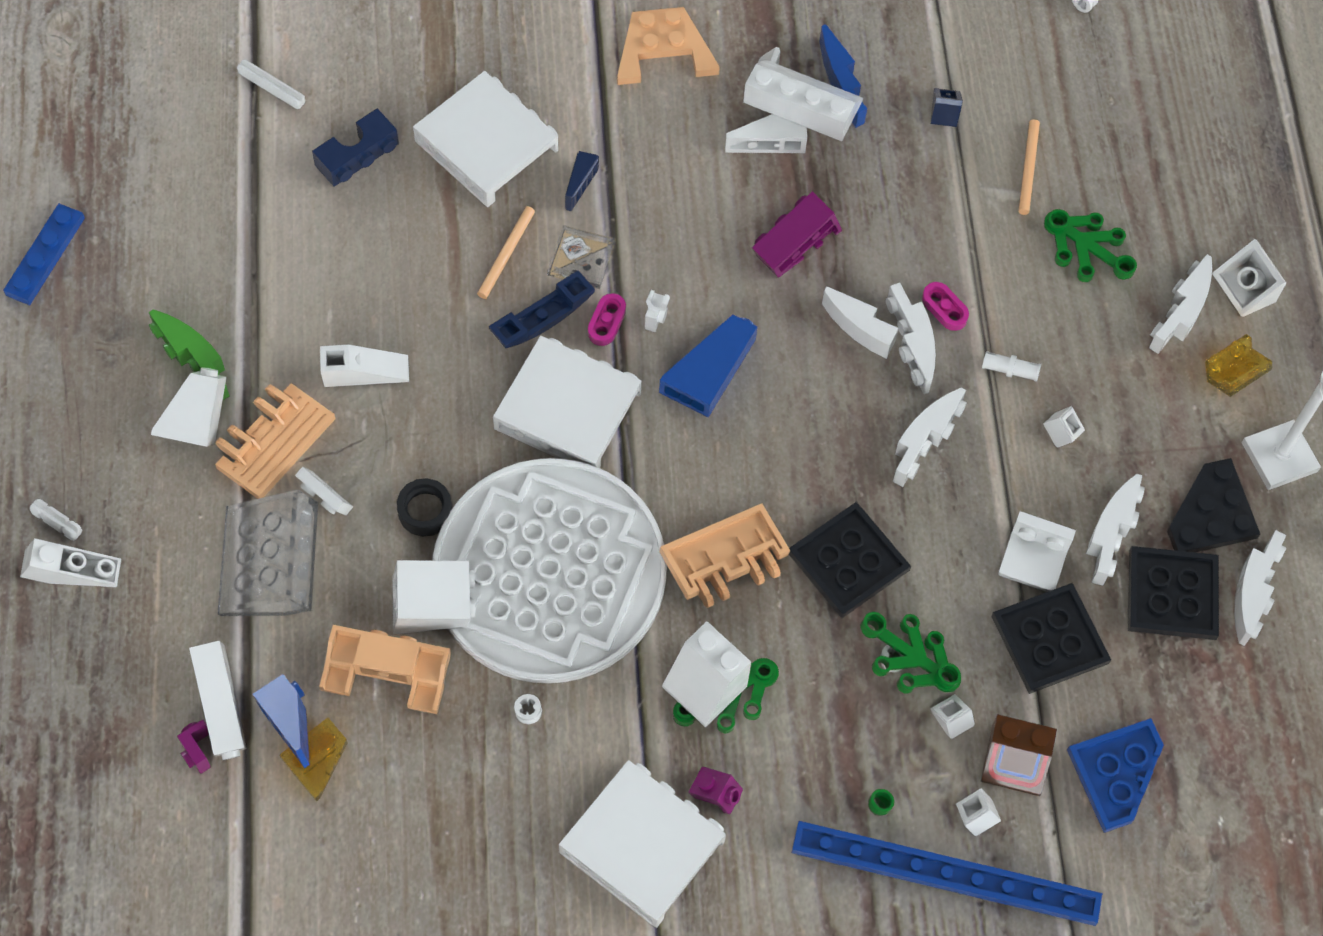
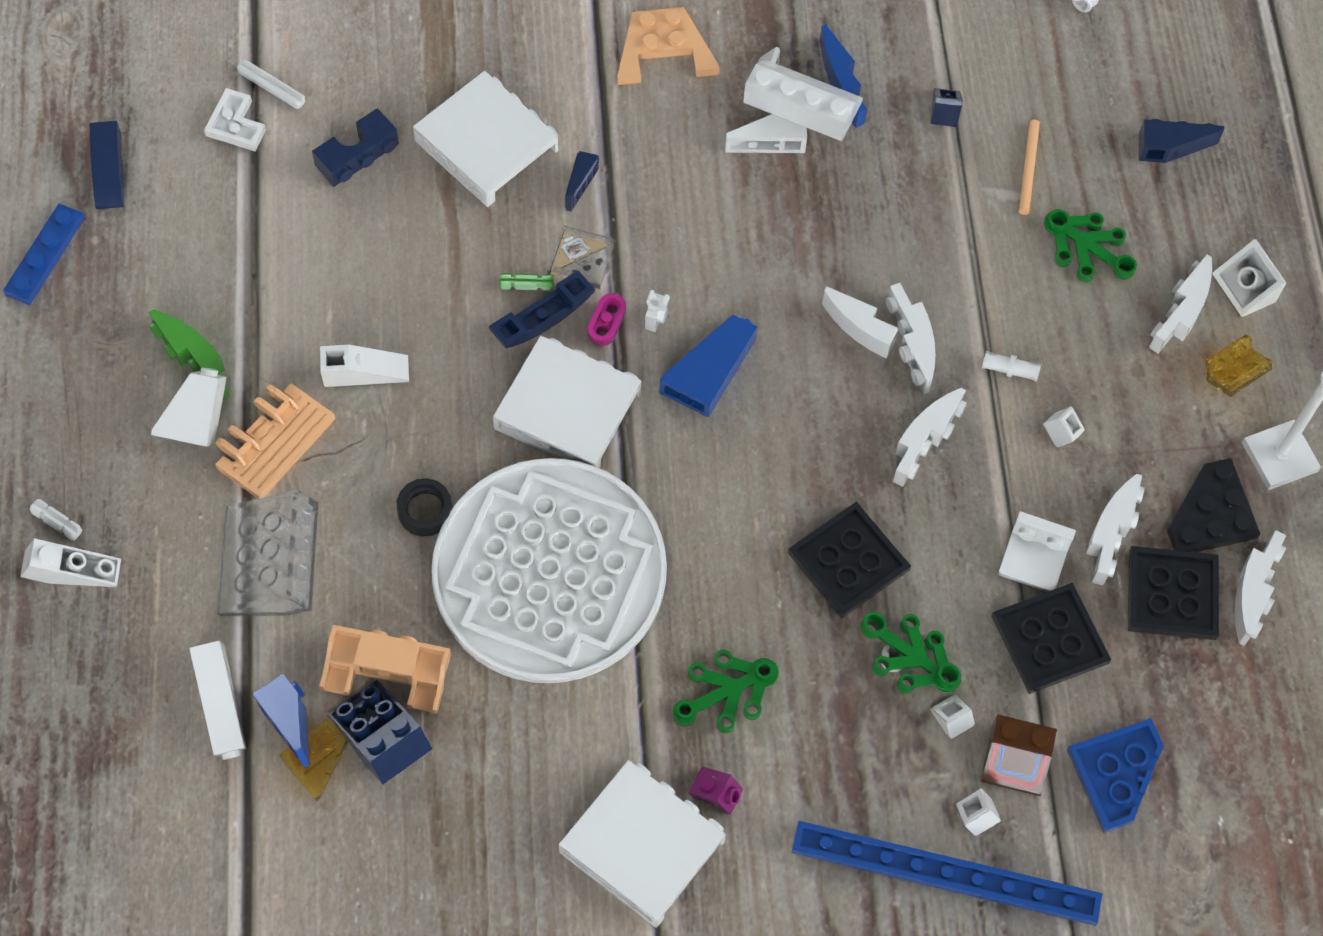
magenta bracket [177,720,211,774] -> none
white plate [295,467,353,515] -> none
white slope [392,560,475,634] -> none
light nougat bar [477,206,535,299] -> none
white bush [514,694,542,724] -> none
light nougat hinge [659,503,790,608] -> none
white slope [662,621,751,727] -> none
magenta wedge [752,191,842,278] -> none
green hinge [868,789,895,816] -> none
dark pink plate [922,282,969,331] -> none
none -> dark blue slope [89,121,124,209]
none -> white plate [204,88,266,151]
none -> dark blue slope [328,680,432,785]
none -> bright green axle [499,273,554,291]
none -> dark blue slope [1139,119,1224,163]

